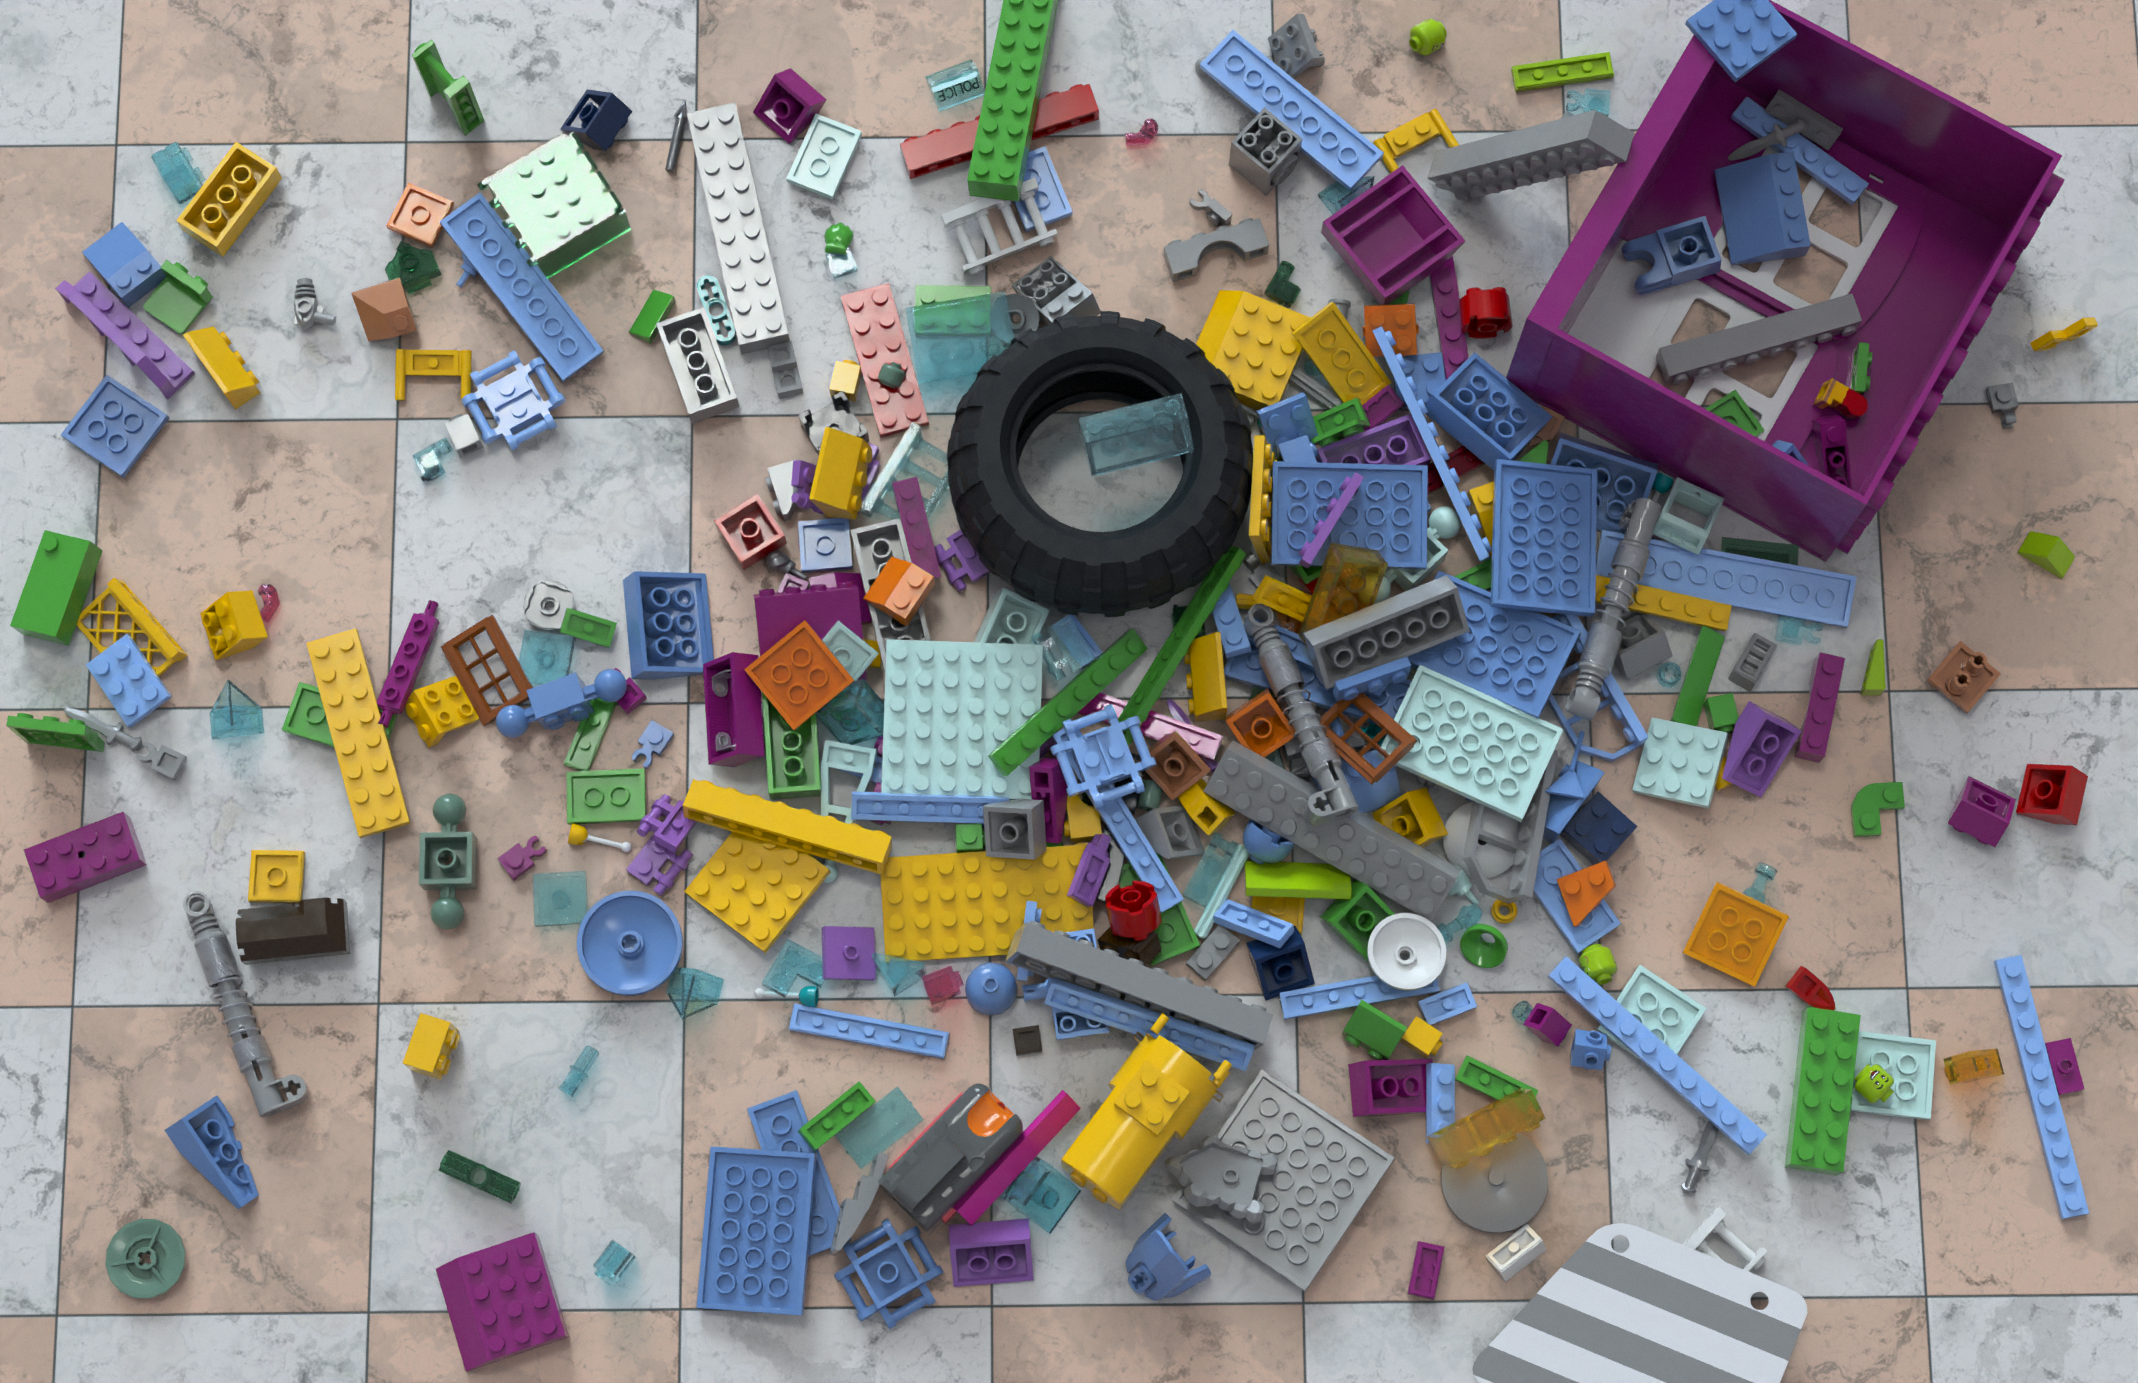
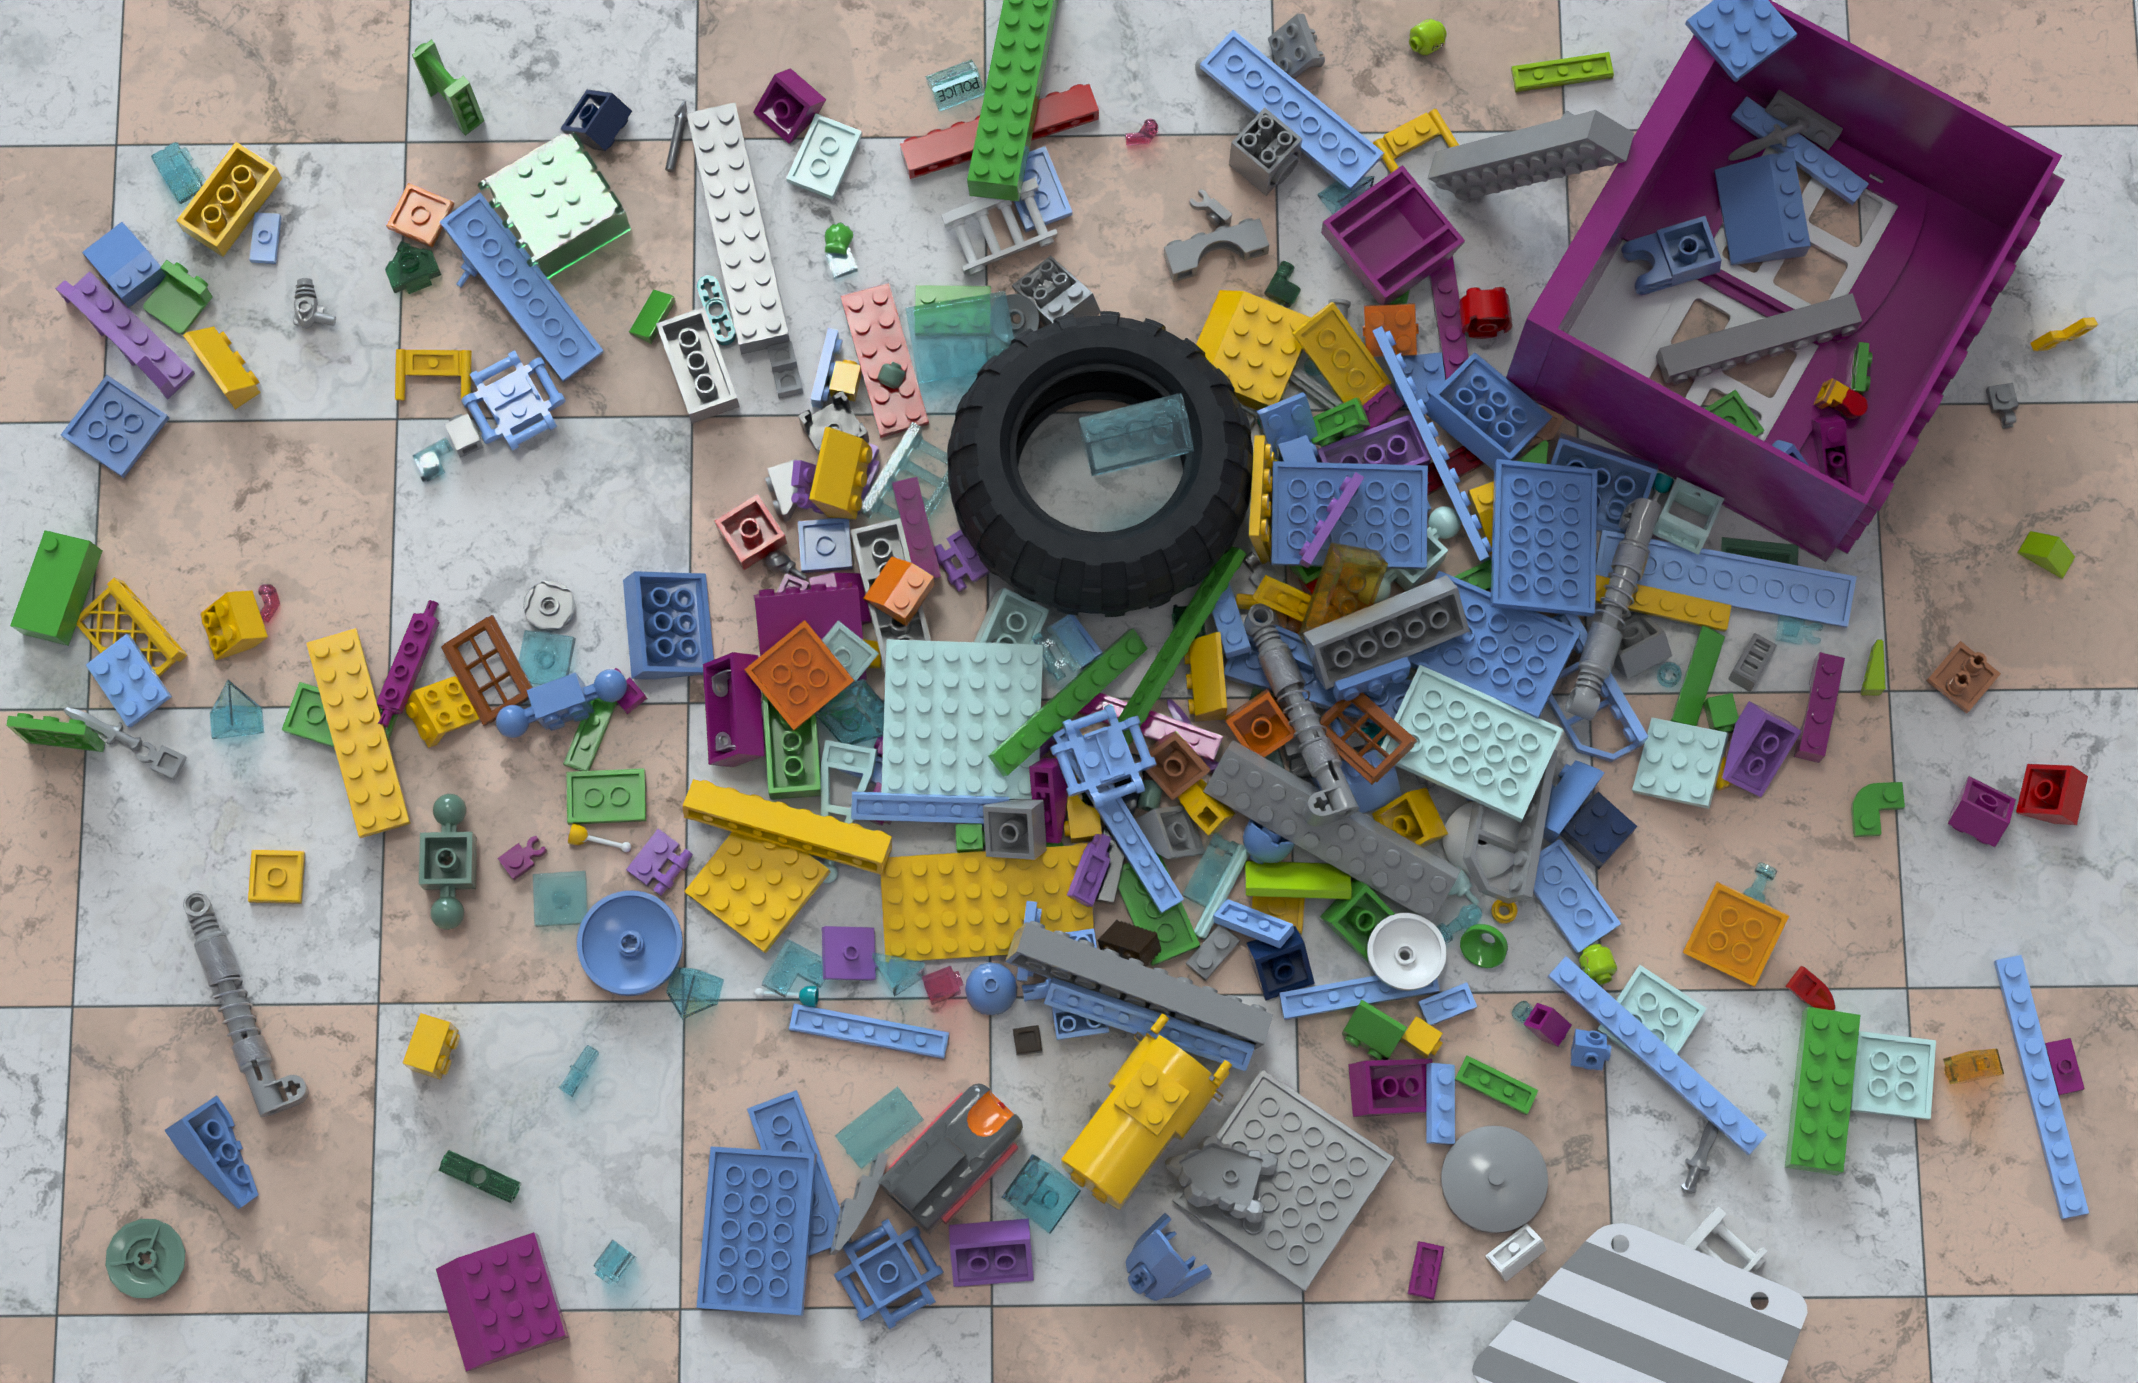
magenta piece [24,812,147,903] -> none
dark brown brick [235,897,350,965] -> none
nougat slope [351,277,417,341] -> none
bright green plate [559,608,617,648] -> none
medium blue plate [632,720,674,769] -> none
medium lavender plate [637,794,697,853] -> none
bright green plate [797,1081,876,1152] -> none
dark pink tile [953,1090,1081,1226] -> none
red brick [1105,881,1162,941] -> none
clear yellow brick [1427,1088,1546,1169] -> none
medium blue piece [1545,731,1585,799] -> none
orange wing [1557,861,1616,927] -> none
clear light blue plate [1566,88,1610,117] -> none
lime head [1854,1064,1894,1104] -> none
none -> light blue plate [249,212,281,264]
none -> light blue plate [811,328,843,409]

